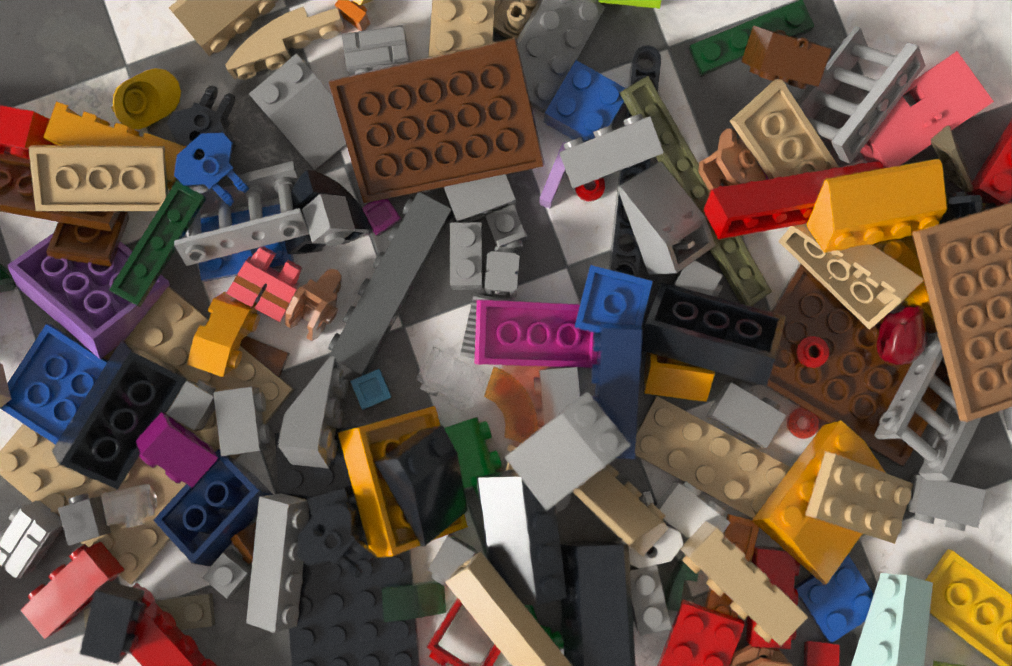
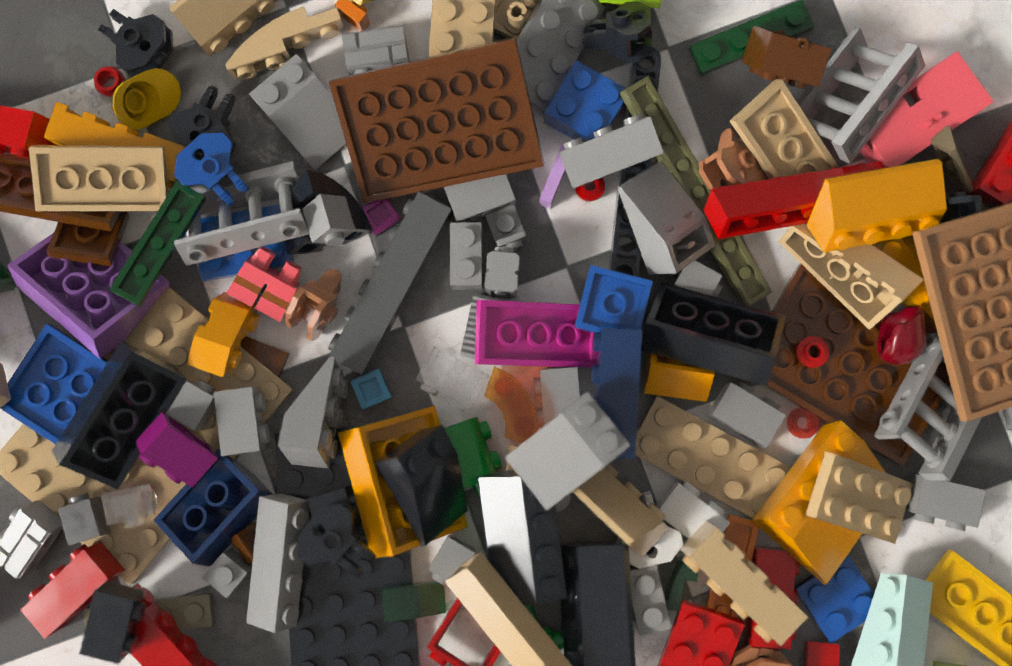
none -> red plate [94,66,126,97]
none -> black hinge [97,9,173,77]
none -> black hinge [582,1,653,63]

